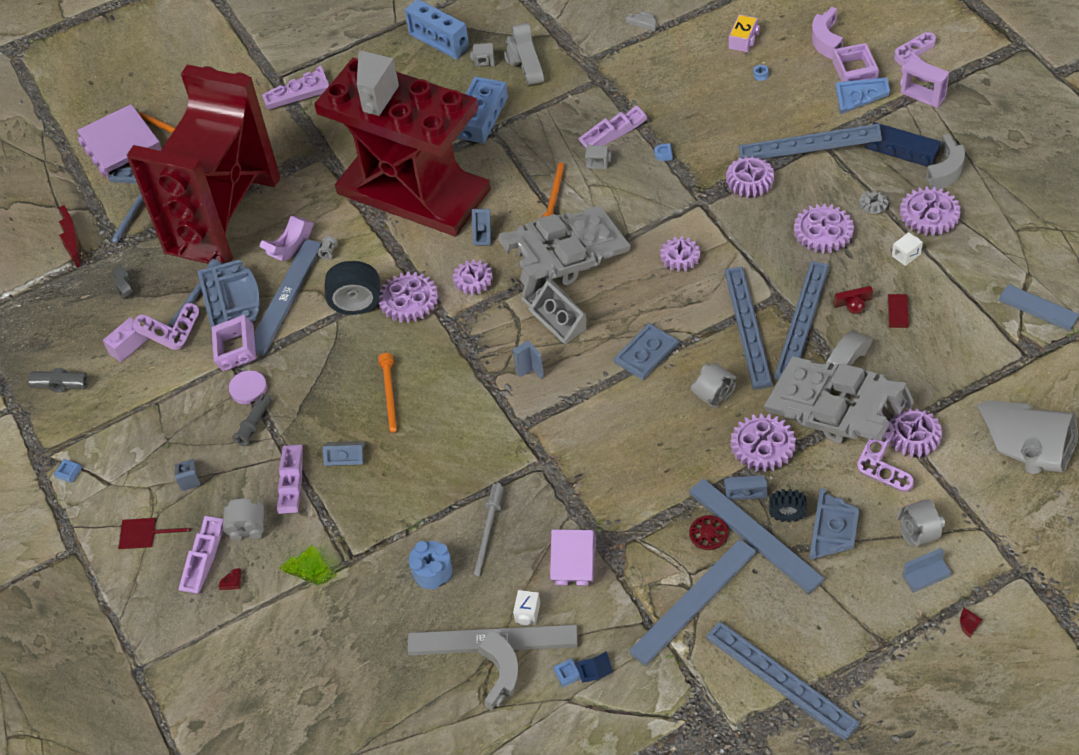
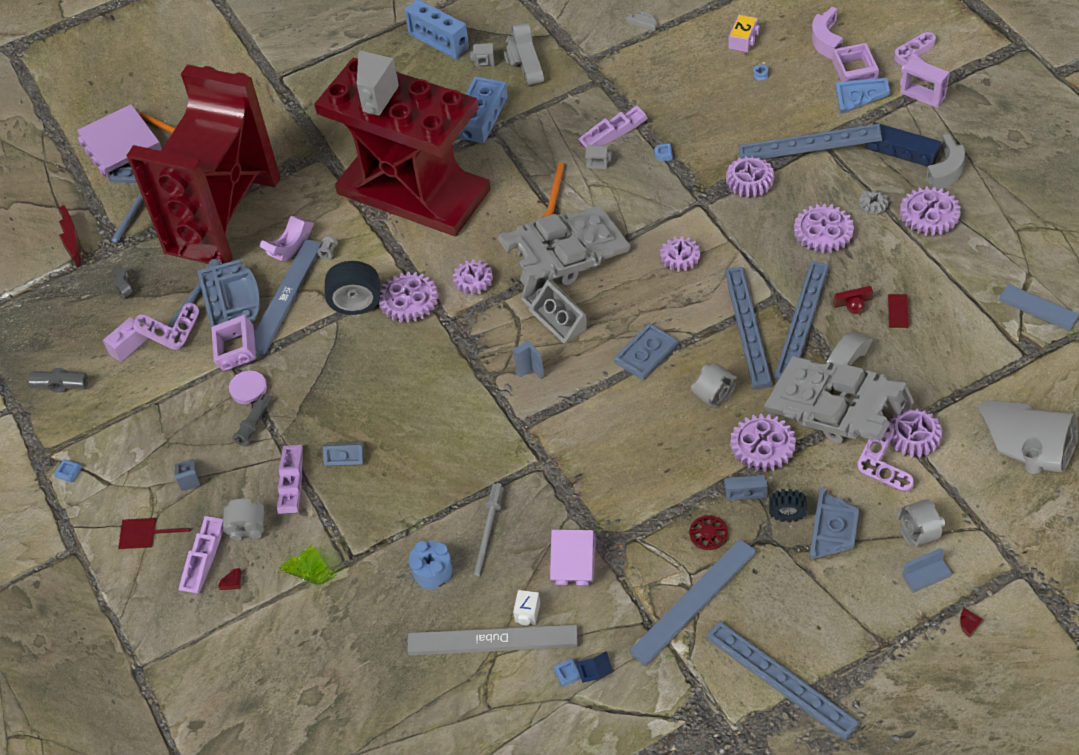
lavender wing [262,66,329,110] -> none
orange piece [378,353,397,433] -> none
sand blue slope [472,209,493,245] -> none
light grey arch [479,630,518,711] -> none
sand blue tile [689,478,824,594] -> none
white brick [892,232,923,266] -> none

